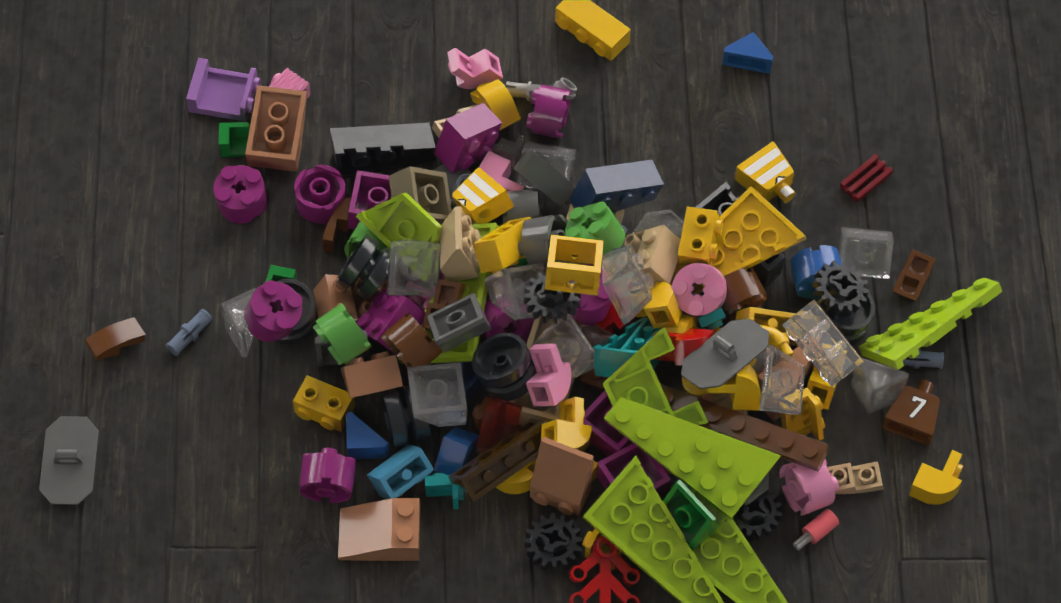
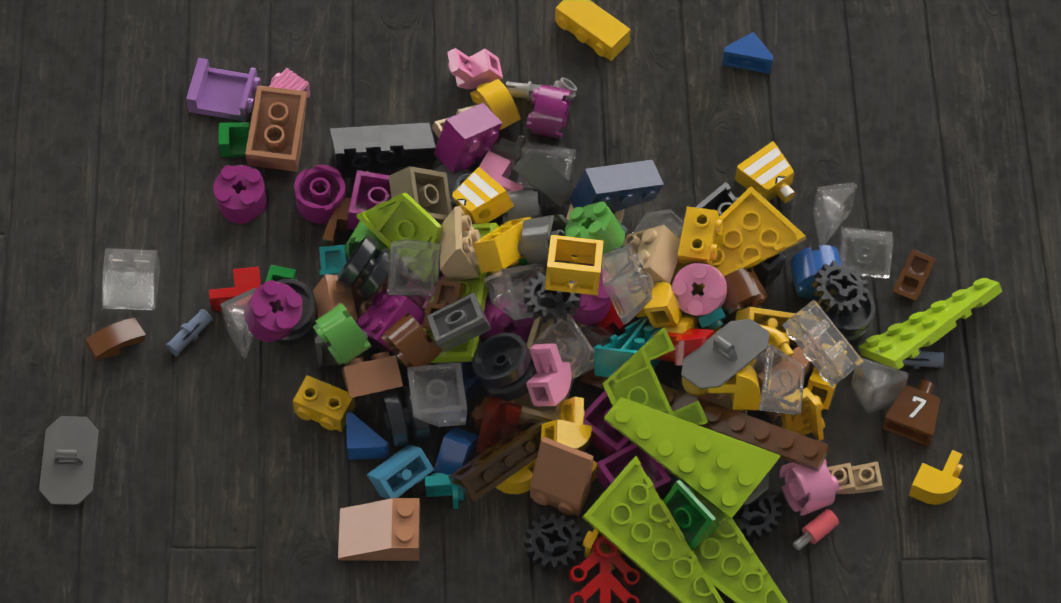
magenta brick [299,448,356,503] -> none
dark red tile [840,154,893,203] -> none
none -> clear slope [103,248,160,310]
none -> red brick [209,266,261,317]
none -> teal bracket [319,245,347,278]
none -> clear slope [813,182,857,245]

